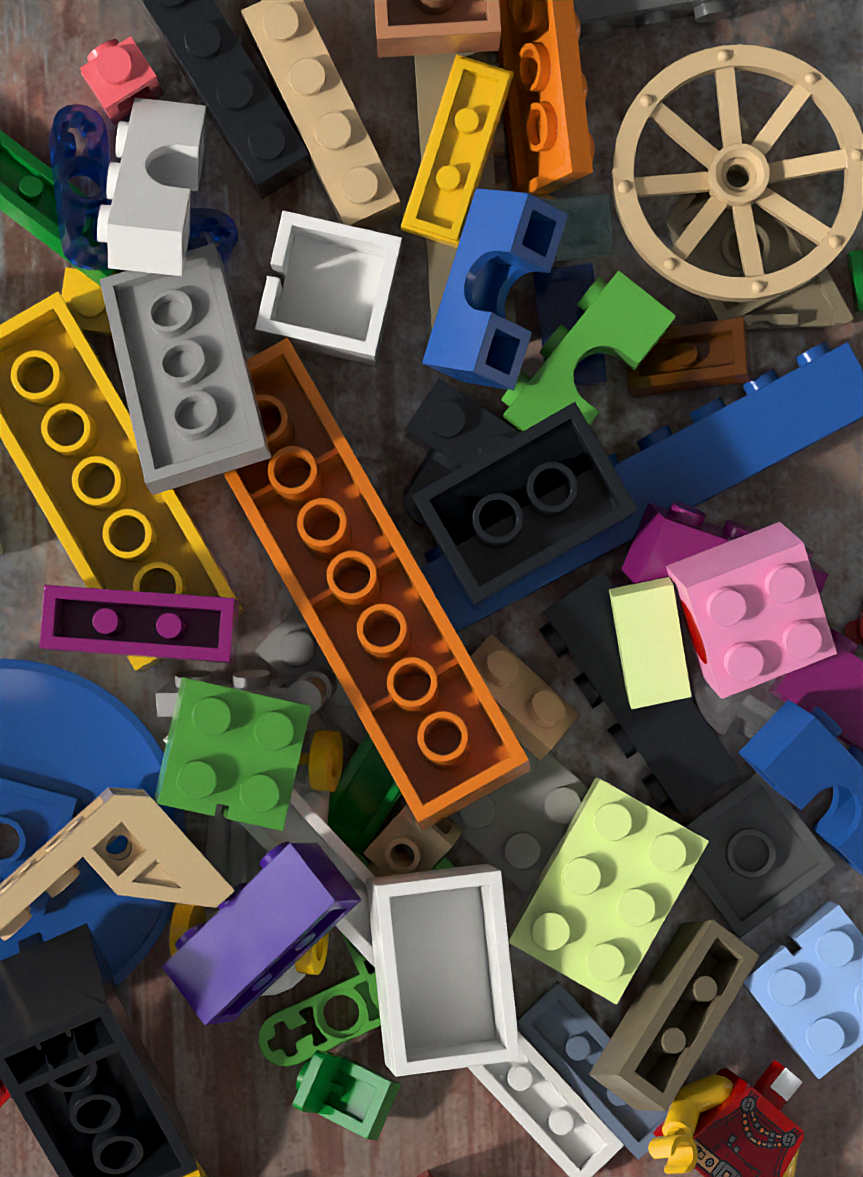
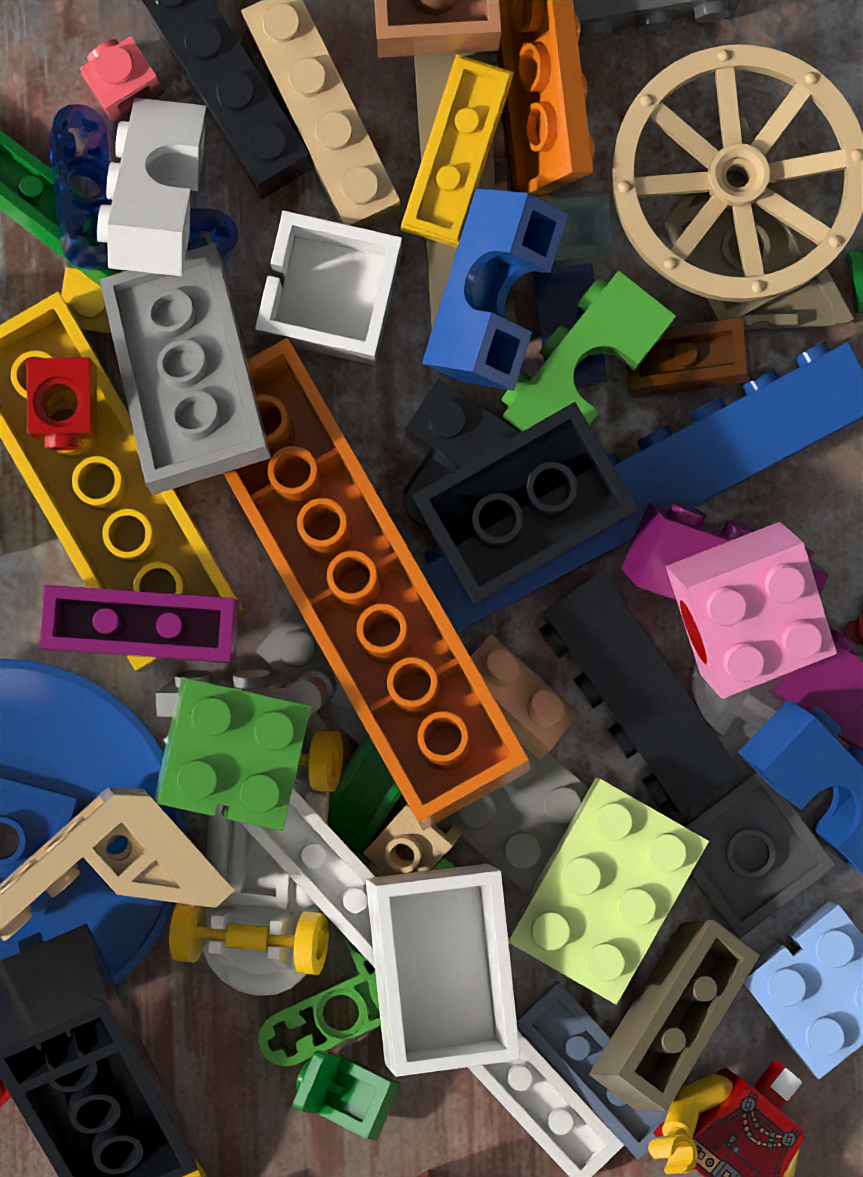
dark purple brick [162,841,362,1025] -> none
yellowish green tile [609,577,692,709] -> none
none -> red brick [26,357,98,451]

